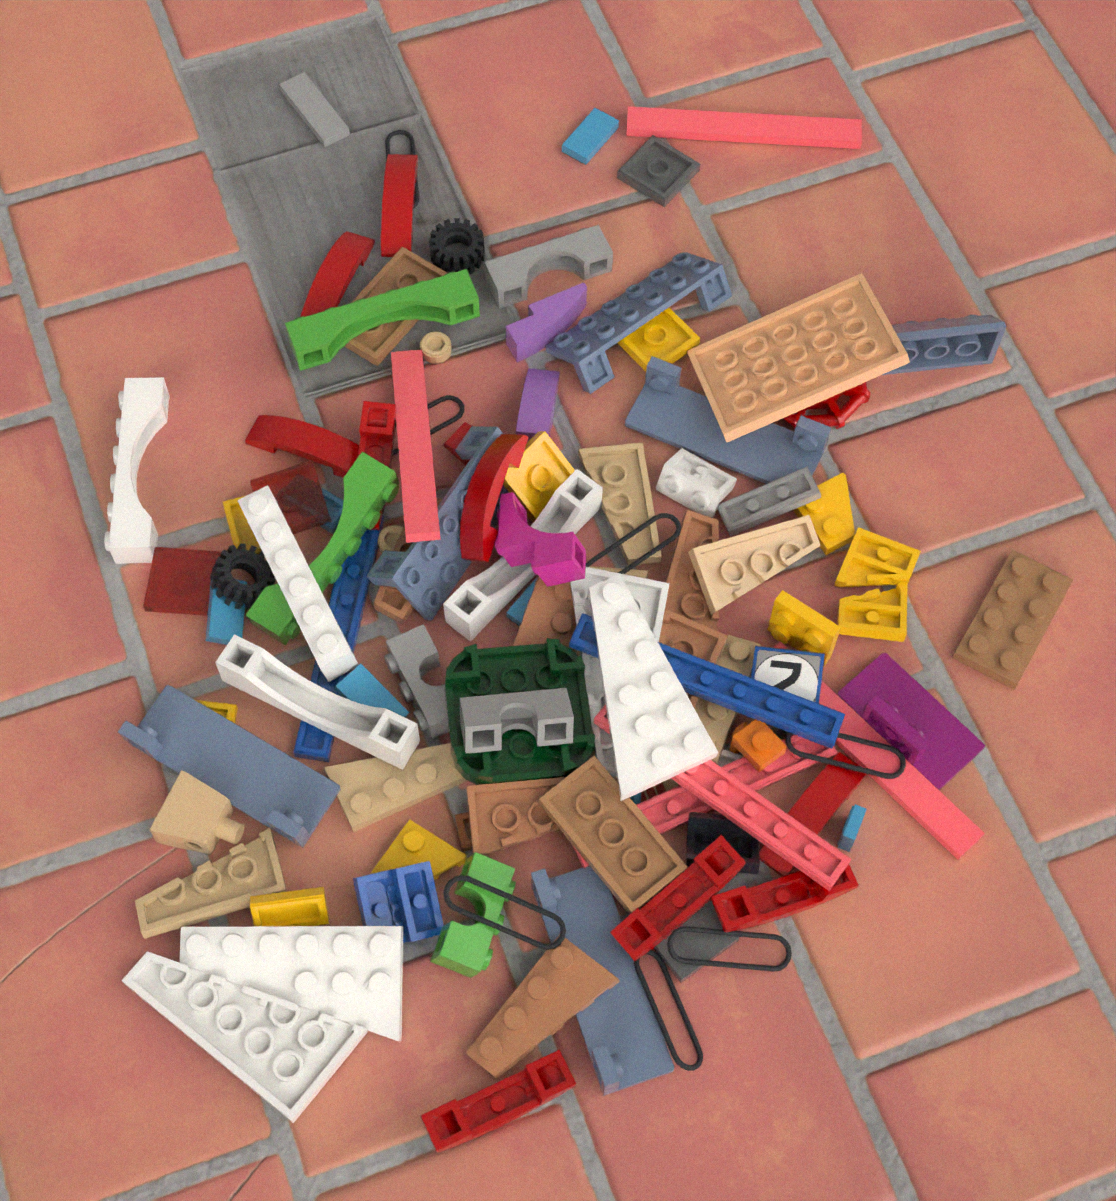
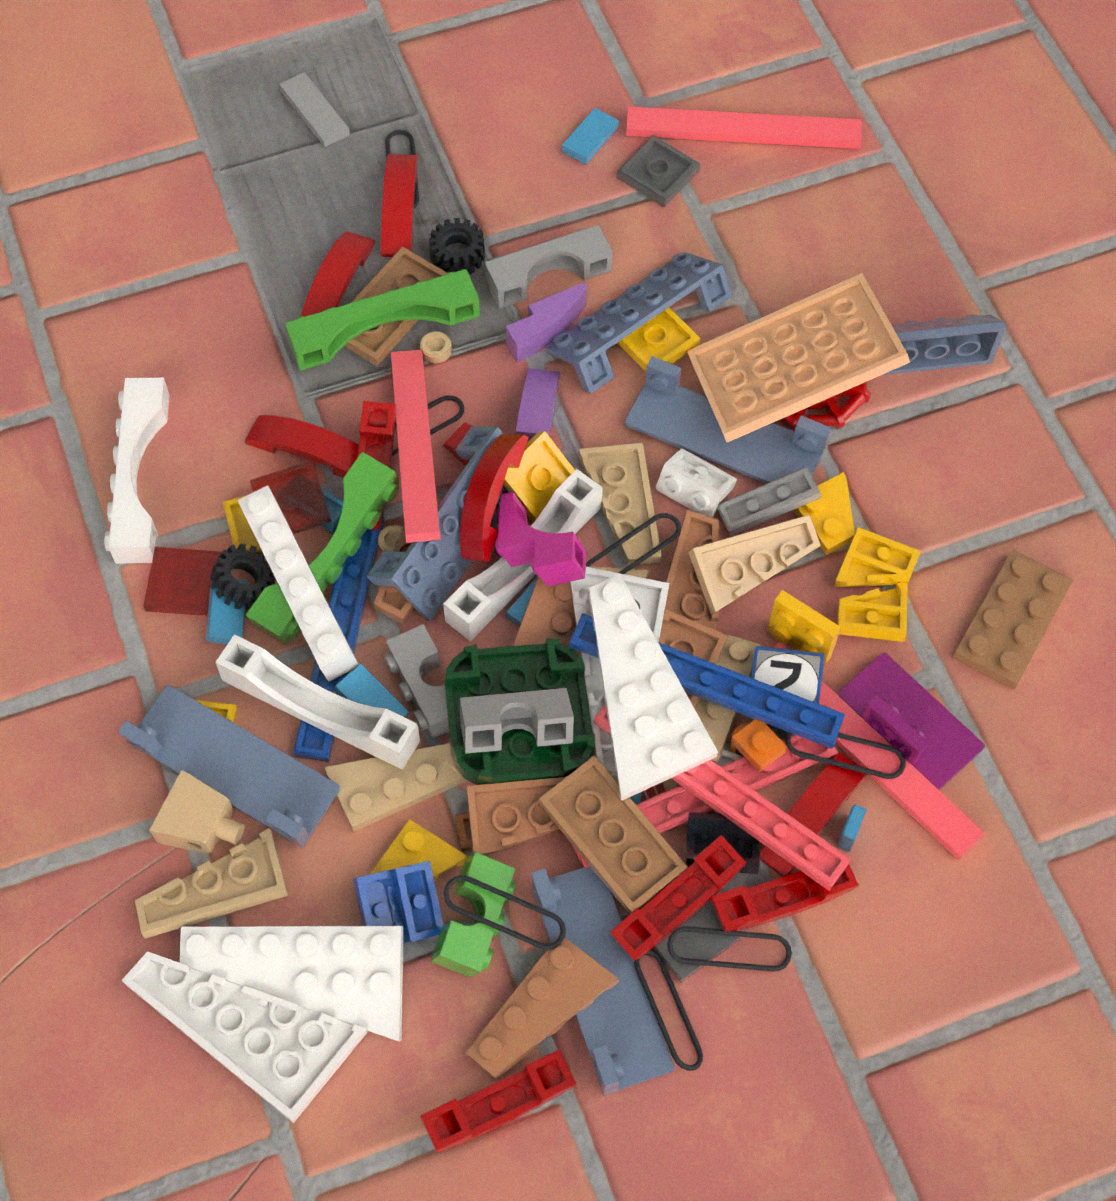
yellow tile [250,887,329,927] -> none

